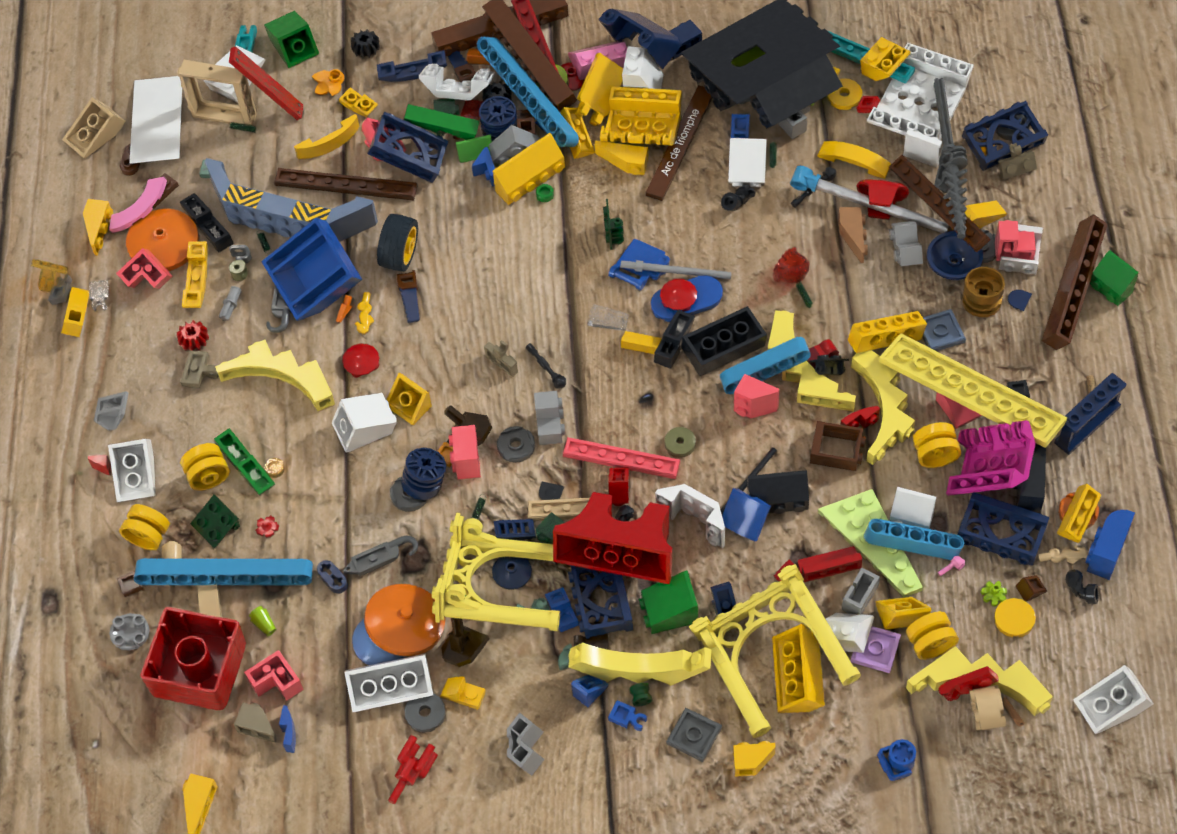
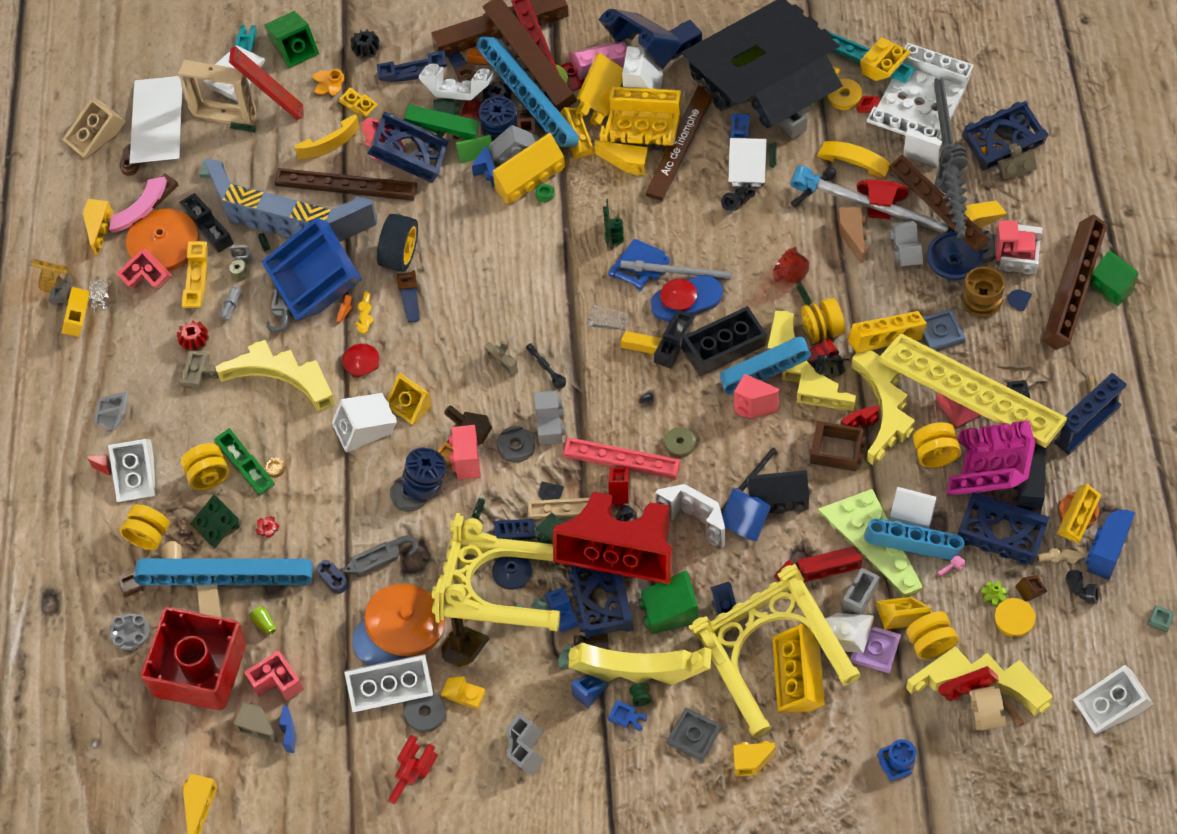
none -> yellow wheel [801,297,845,344]
none -> sand green tile [1148,605,1175,632]

